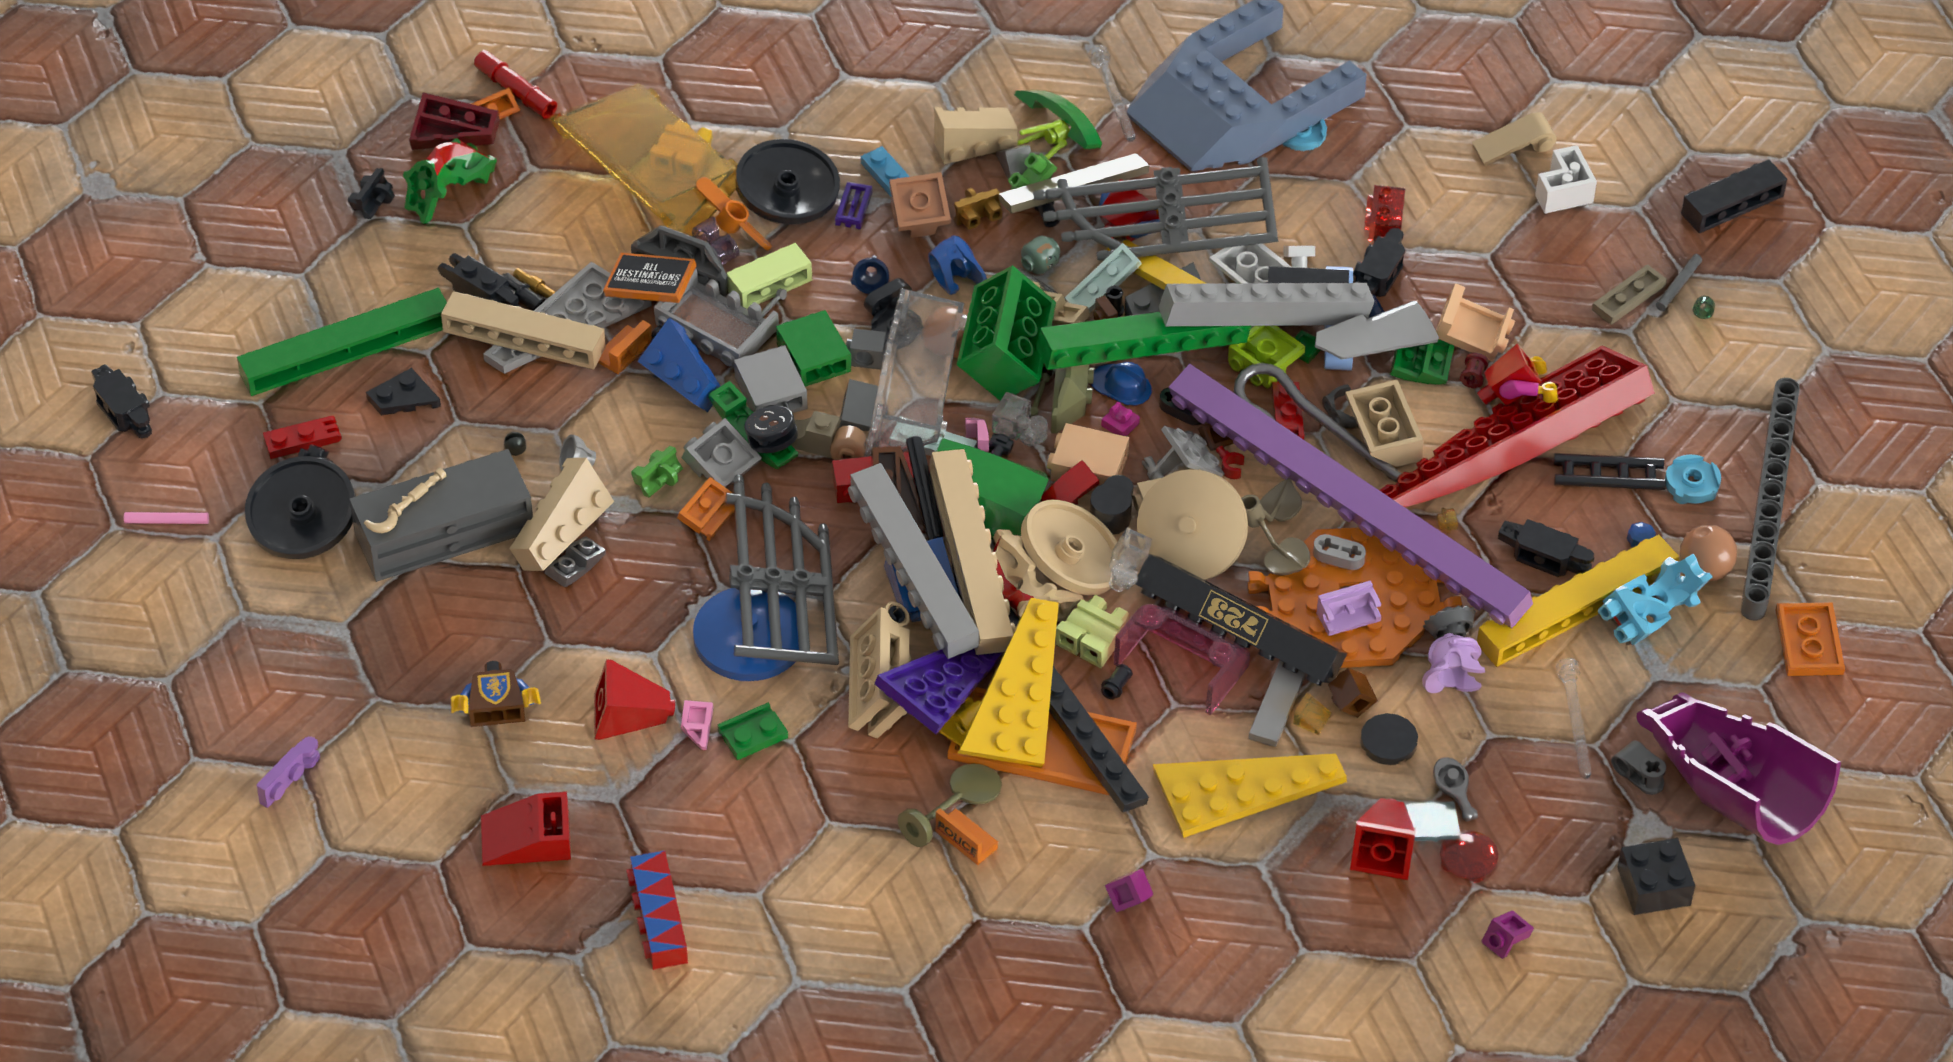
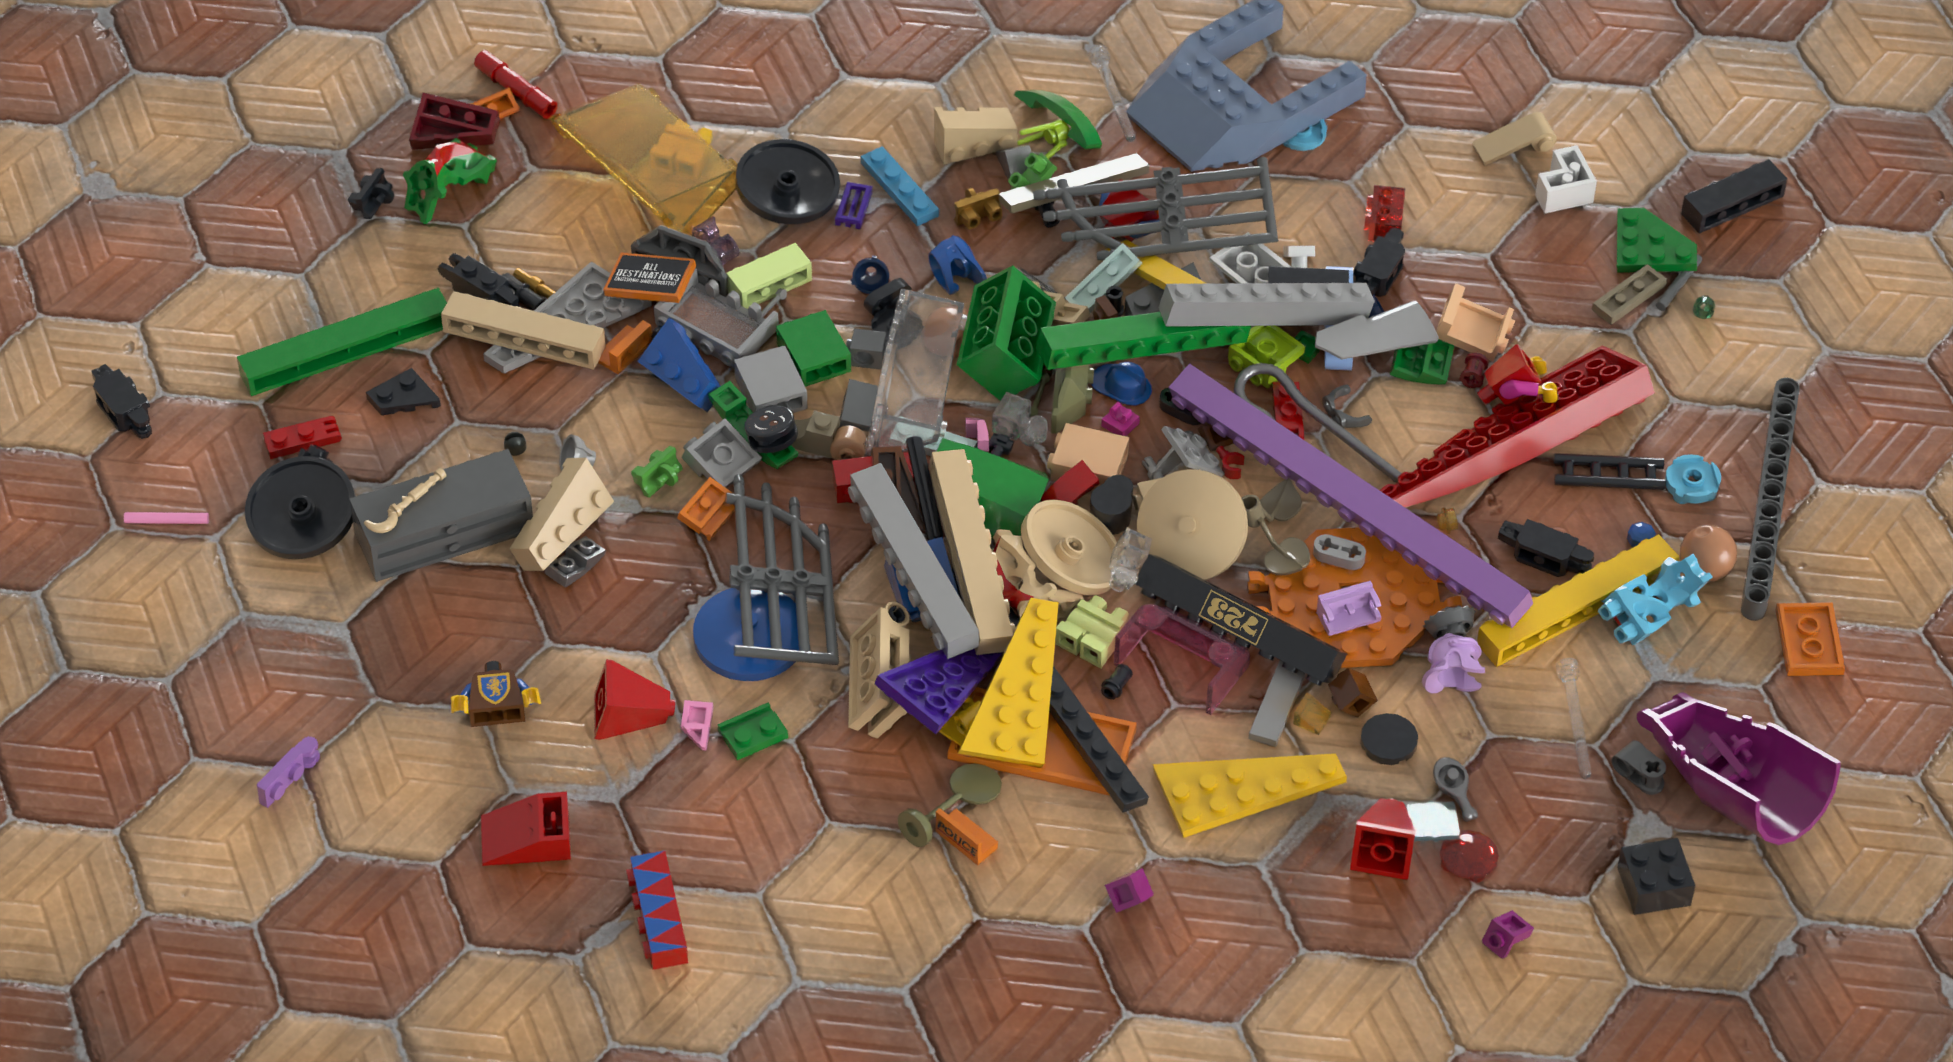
orange piece [696,177,772,251] -> none
nougat panel [889,172,951,238] -> none
sand green head [1021,235,1060,275] -> none
tan slope [1345,380,1423,467] -> none
none -> green plate [1617,208,1697,273]

